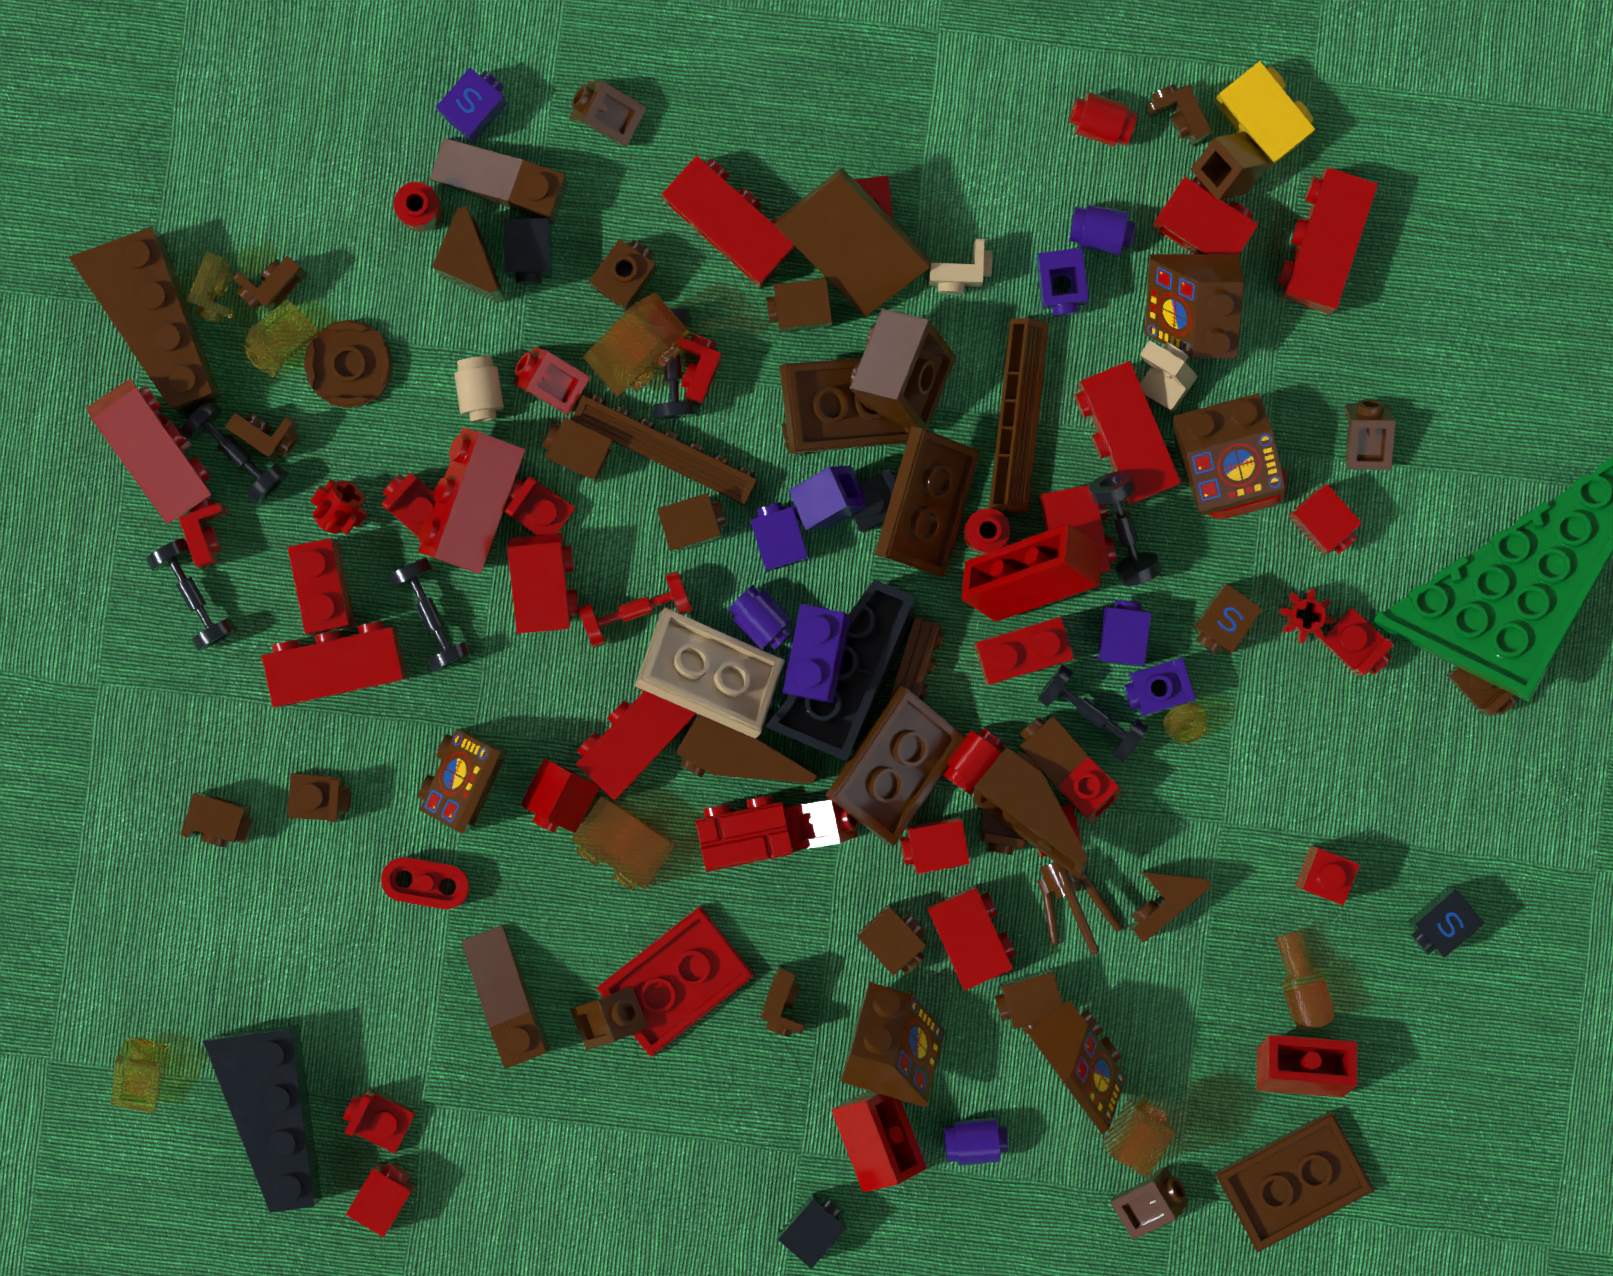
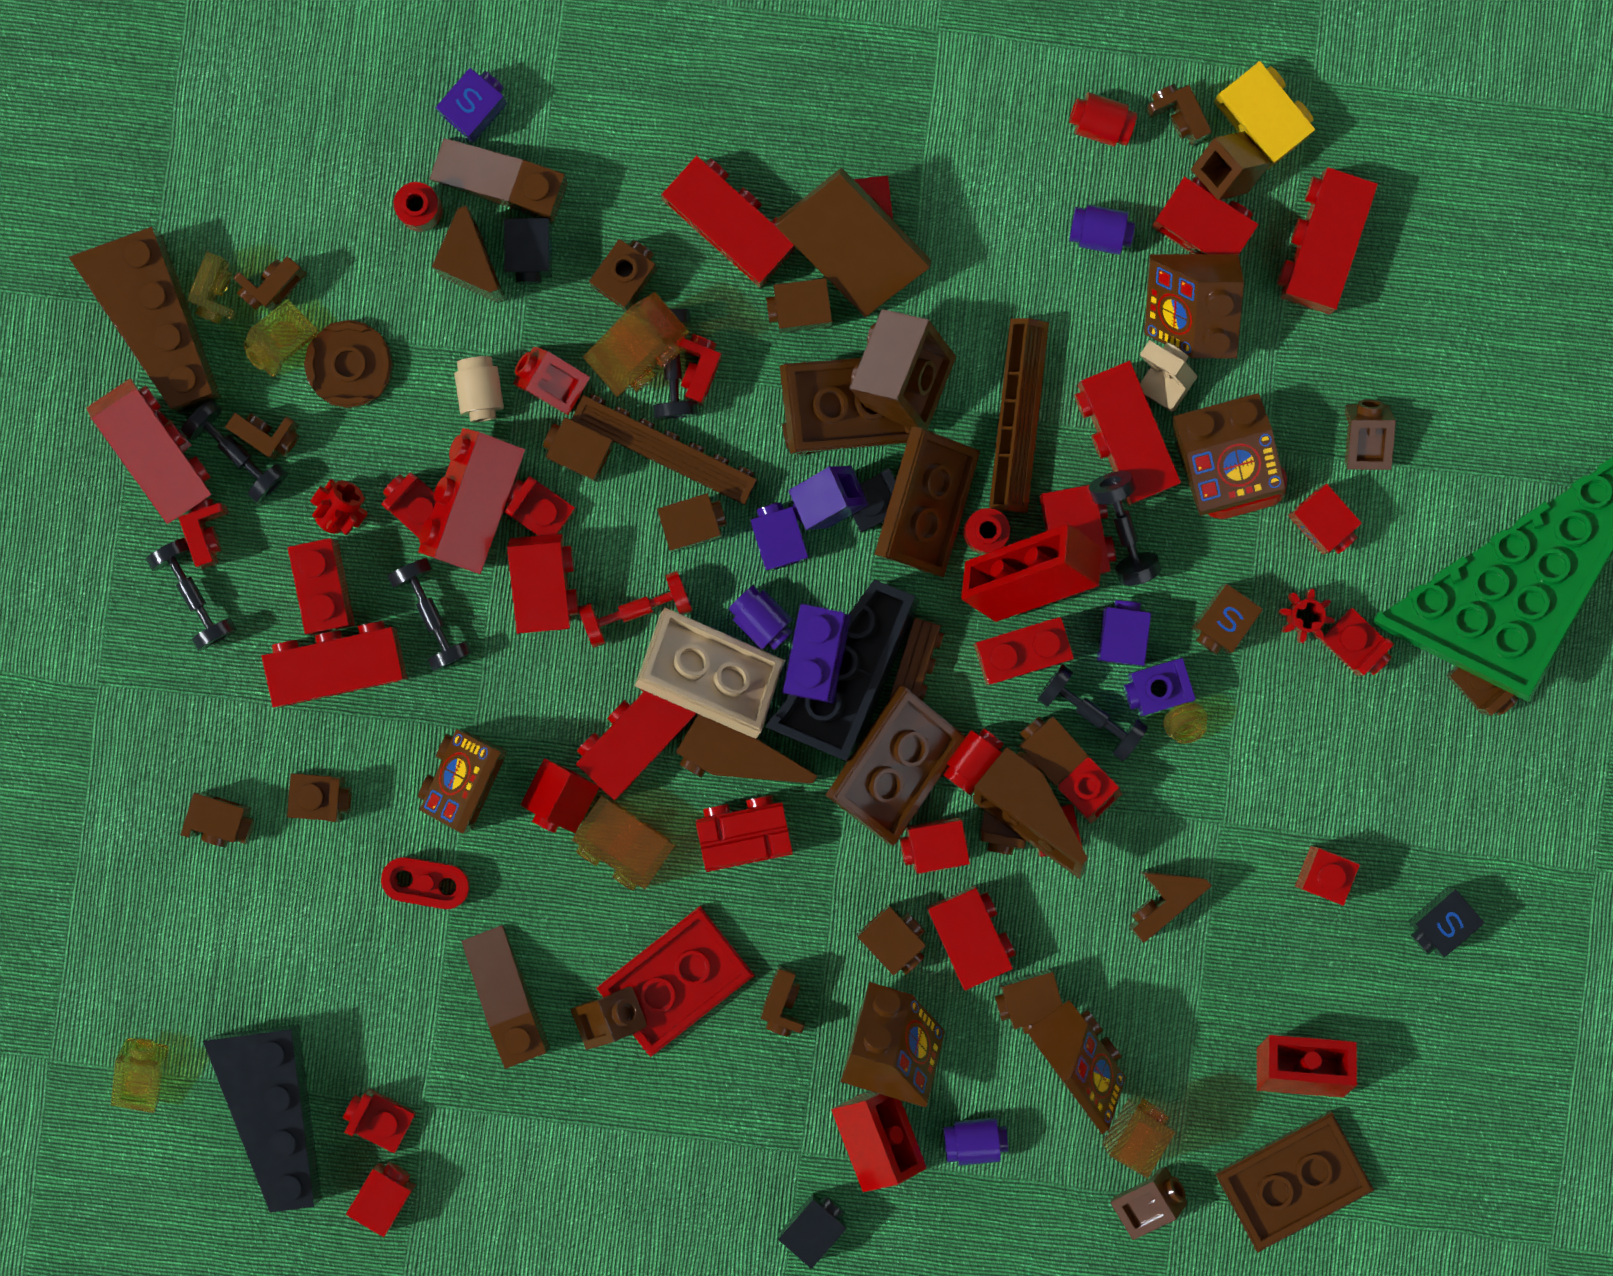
reddish brown bracket [569,81,646,147] -> none
red bracket [785,799,859,851] -> none
tan bracket [928,238,992,294] -> none
dark purple brick [1035,248,1089,317] -> none
reddish brown plant [1037,862,1122,955] -> none
clear orange arm [1275,930,1334,1030] -> none

